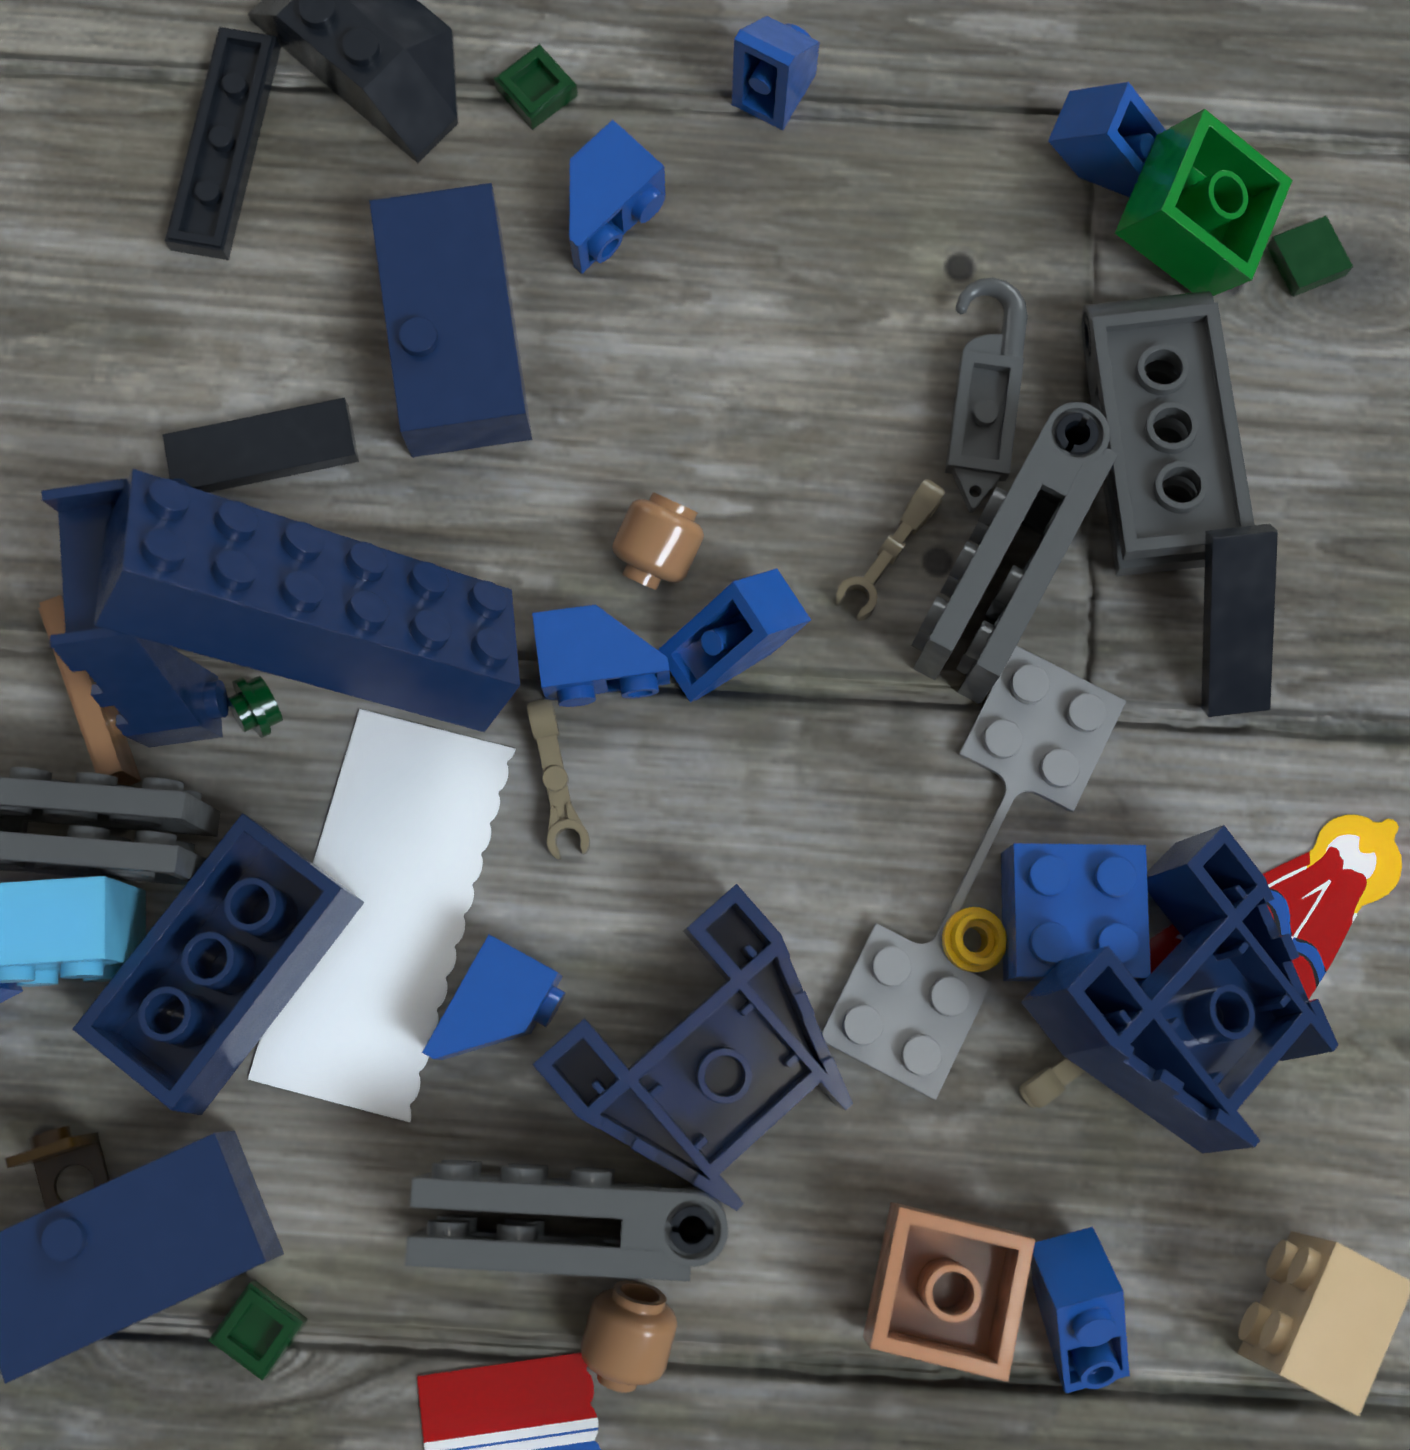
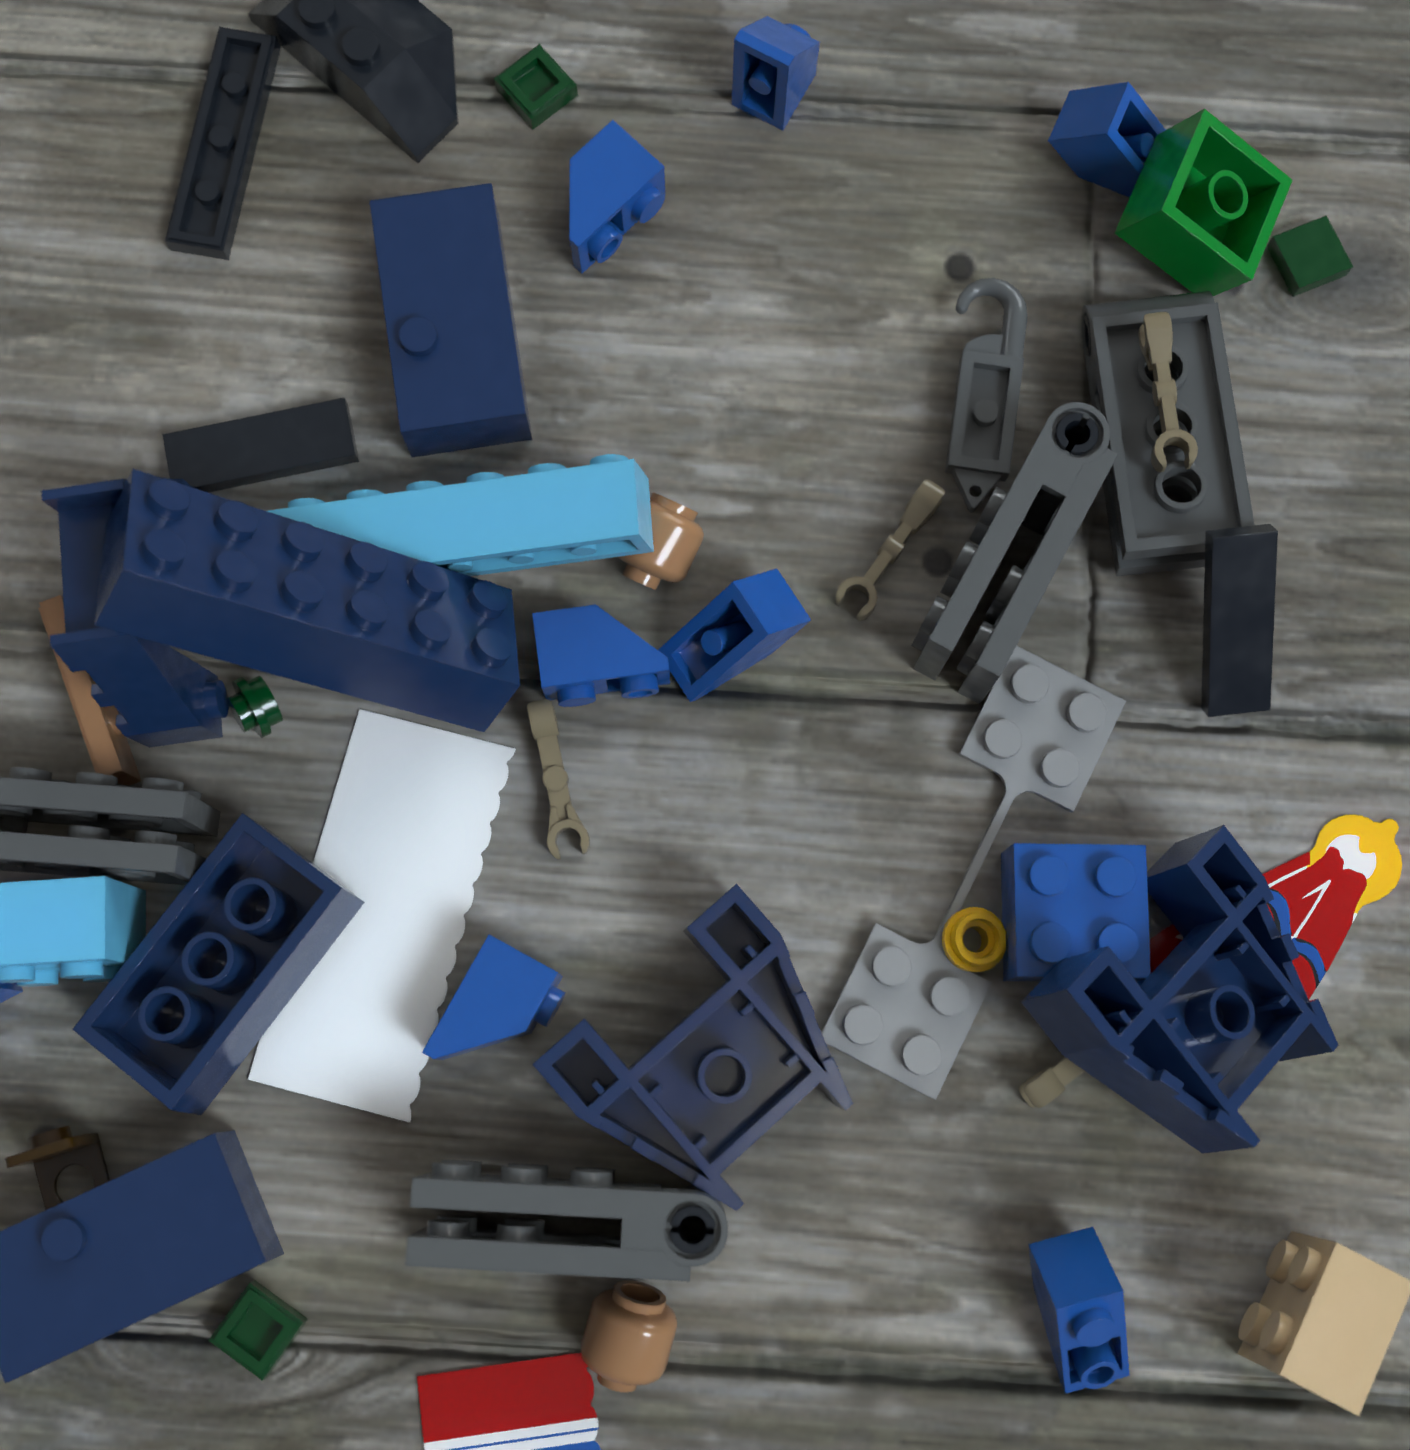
nougat brick [863,1202,1035,1382] -> none
none -> medium azure brick [267,454,654,576]
none -> dark tan piece [1138,312,1198,473]

